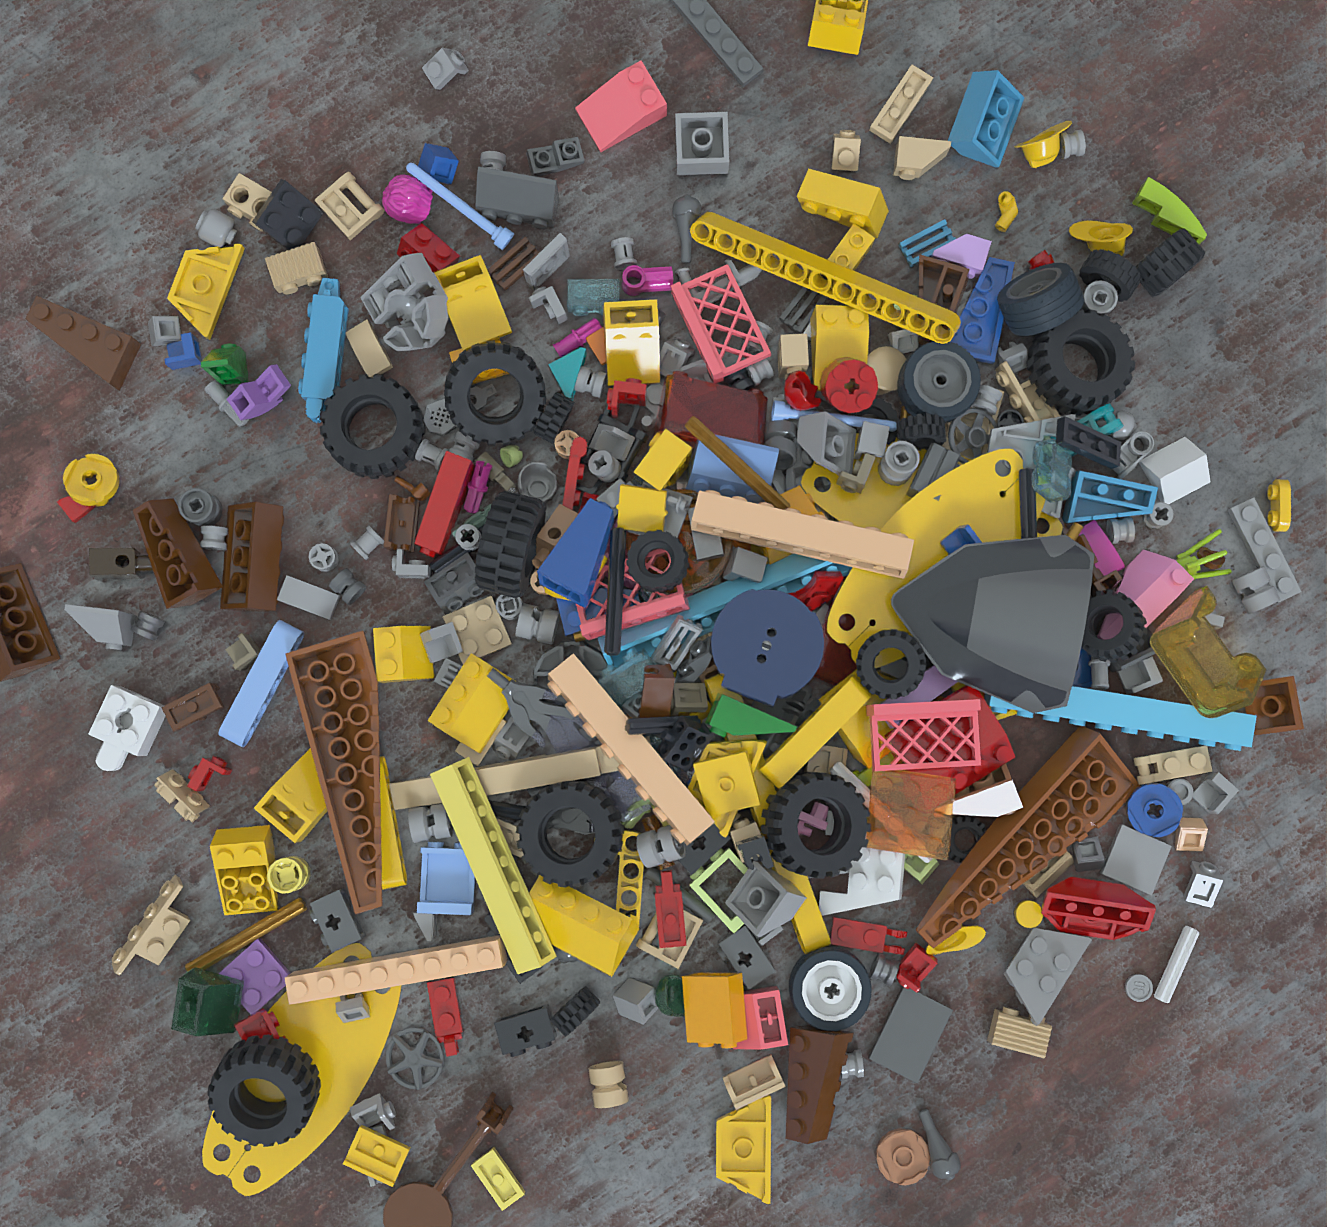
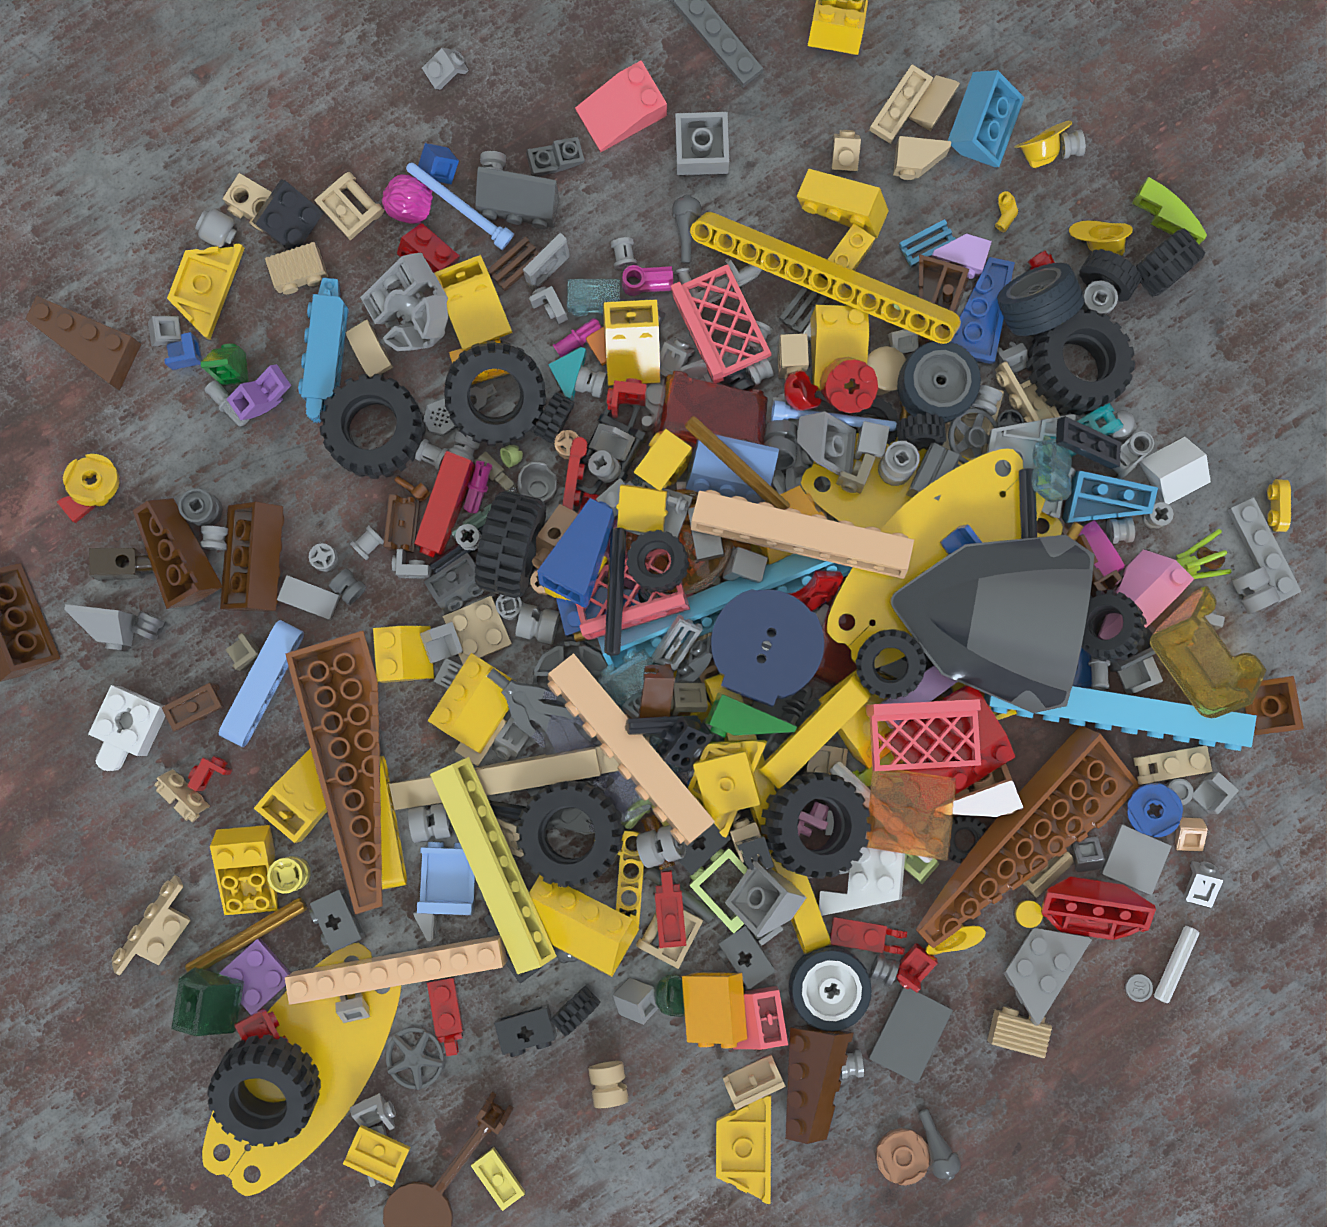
none -> tan slope [909,75,960,132]

